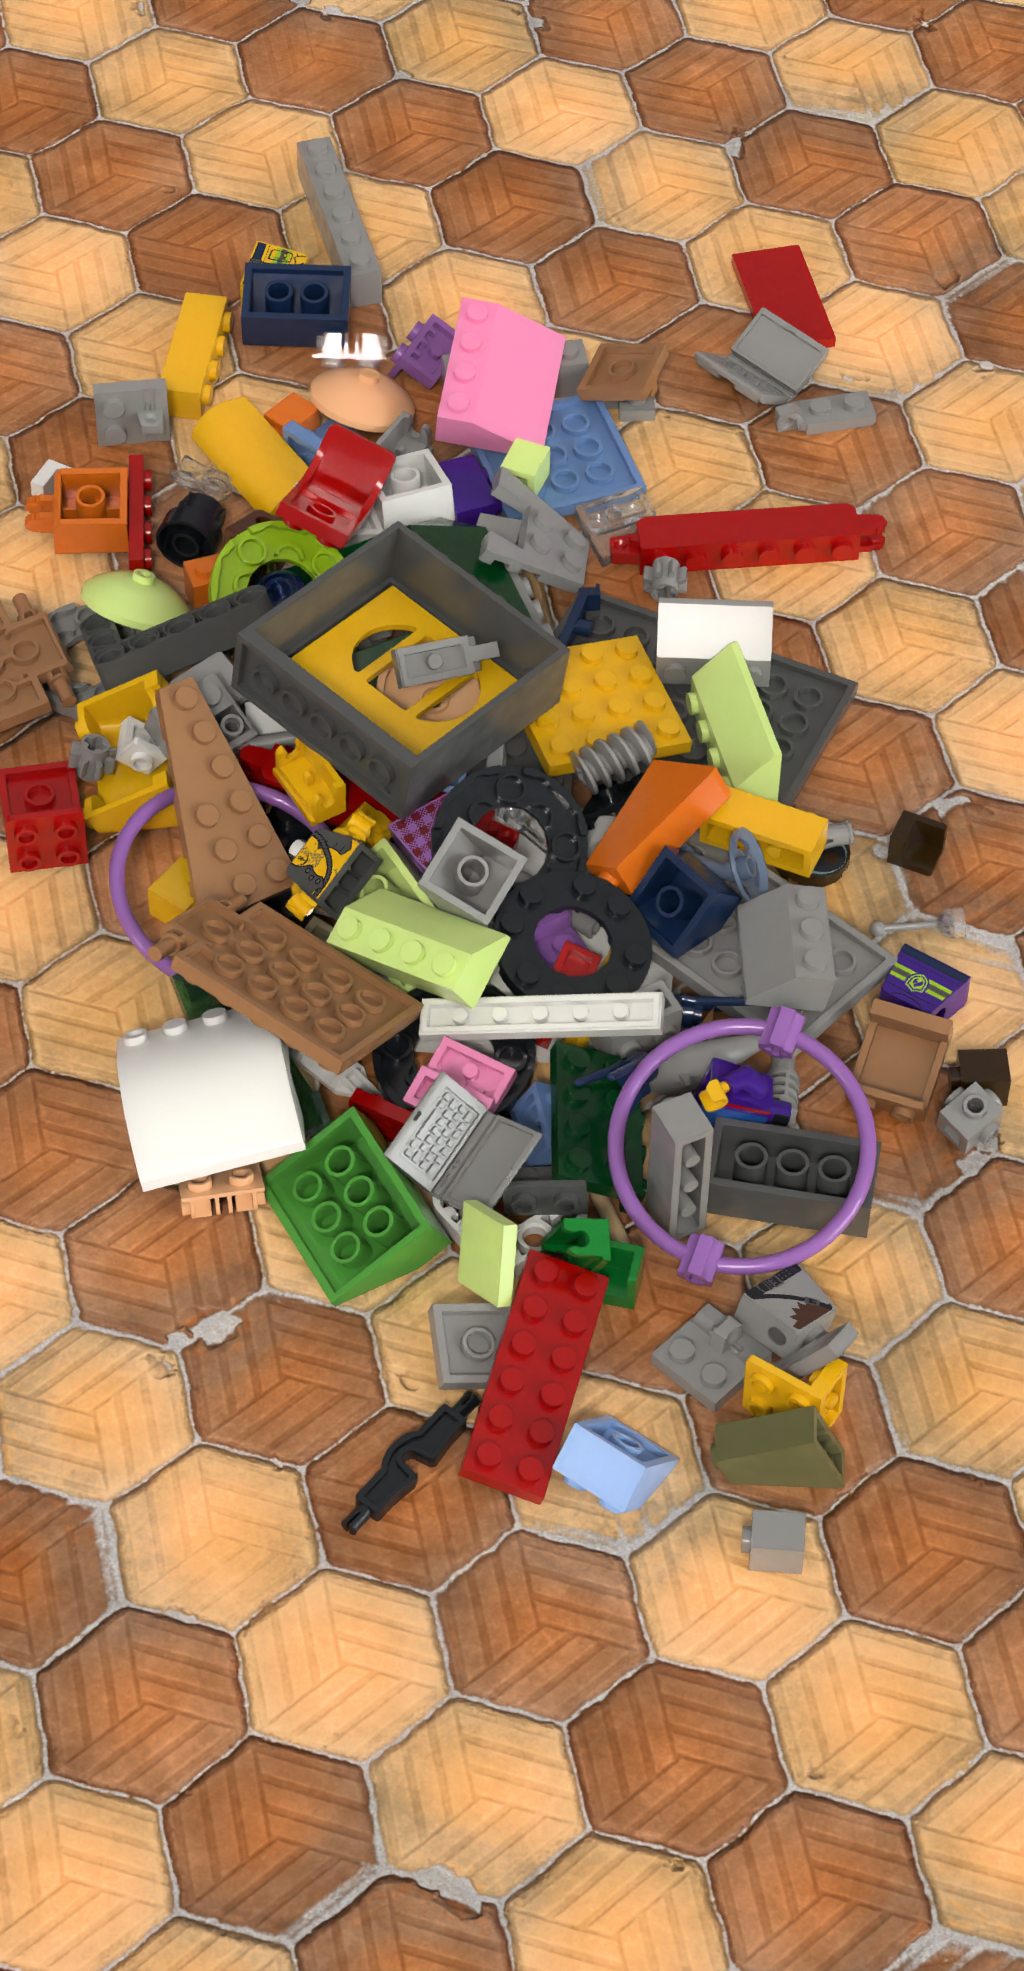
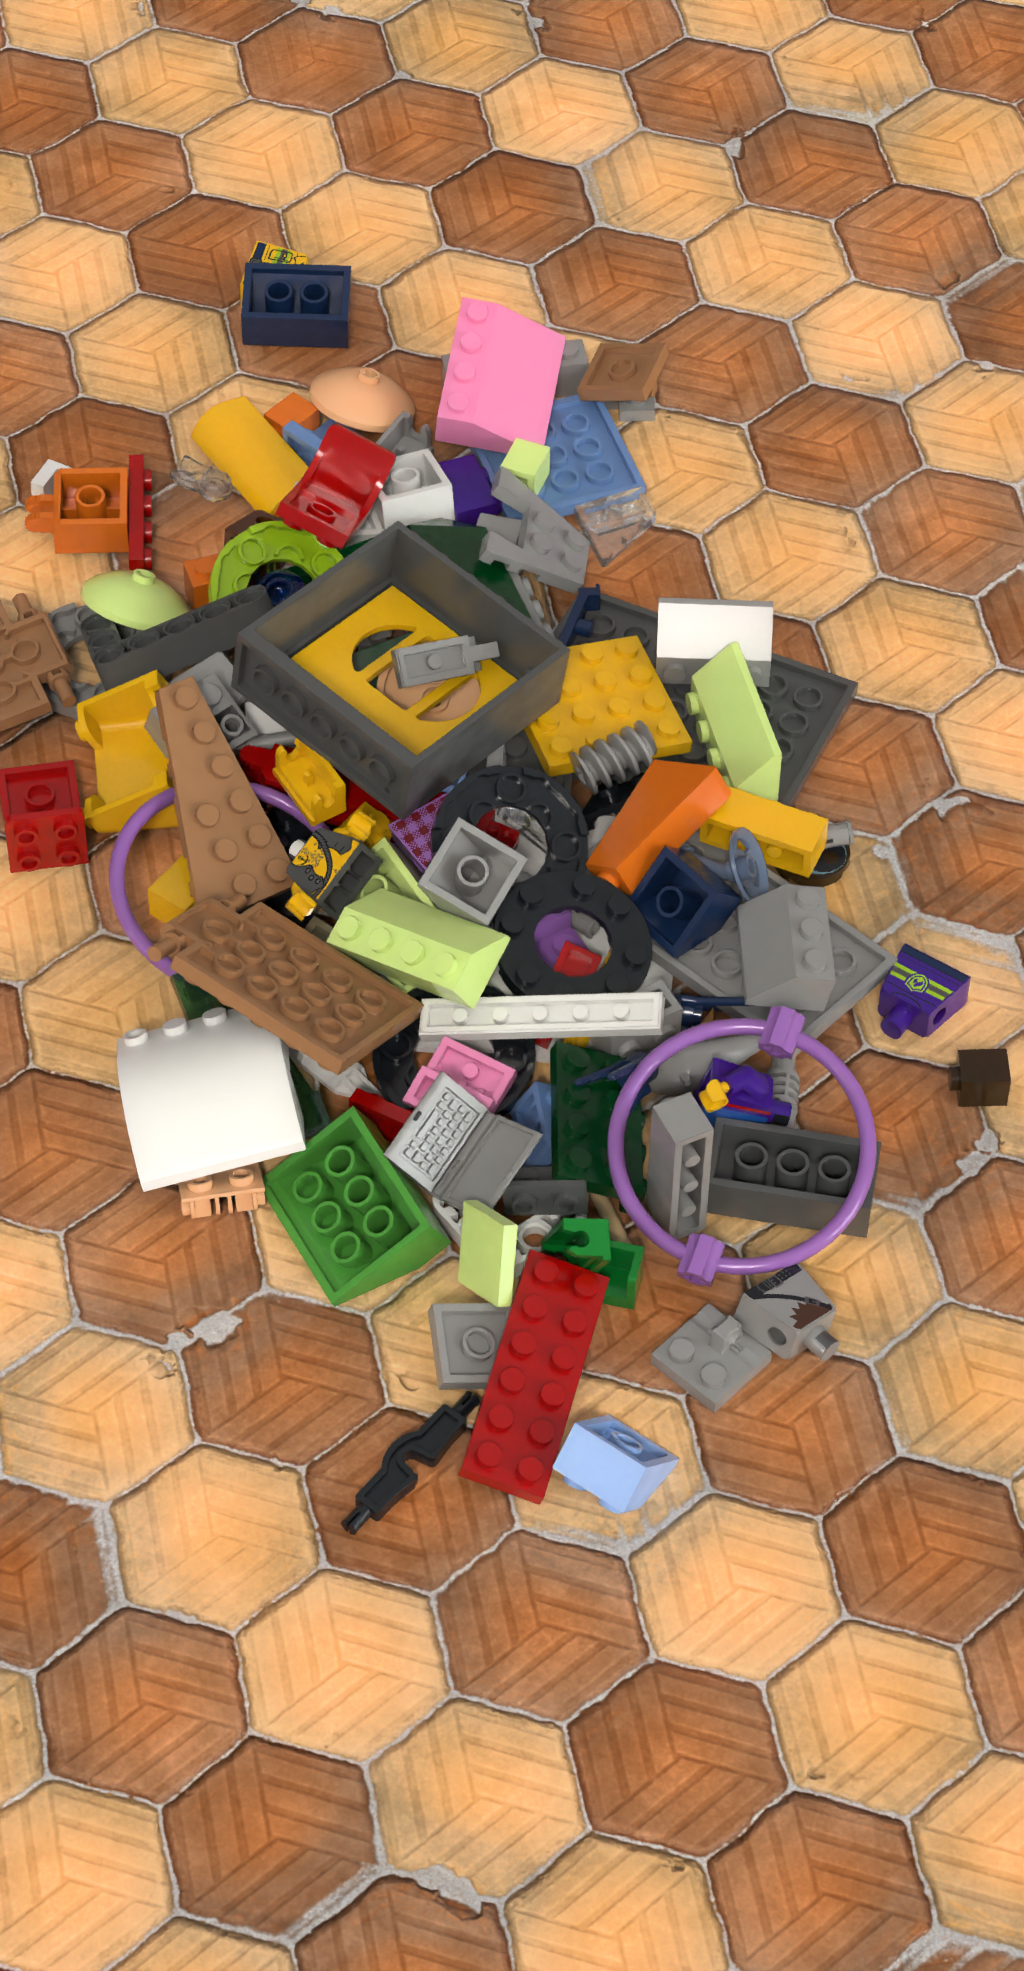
light grey gear [68,734,117,782] -> none
light grey hinge [93,378,170,447] -> none
white bracket [115,716,167,775] -> none
black piece [156,491,226,568] -> none
yellow brick [161,292,234,420] -> none
light grey brick [297,137,382,308] -> none
clear hinge [313,332,388,370] -> none
medium lavender bracket [388,314,455,390] -> none
red hinge [609,503,887,575] -> none
light grey gear [643,556,688,601] -> none
light grey piece [694,307,829,406] -> none
olive slope [710,1406,845,1489] -> none
red tile [731,244,836,348] -> none
light grey brick [741,1509,806,1574] -> none
yellow bracket [742,1354,848,1428] -> none
light grey tile [772,1322,858,1380] -> none
light grey hinge [774,390,876,436] -> none
medium nougat panel [845,998,953,1123] -> none
hinge [870,906,966,939] -> none
dark brown panel [887,810,947,876] -> none
light grey brick [936,1081,1004,1155] -> none

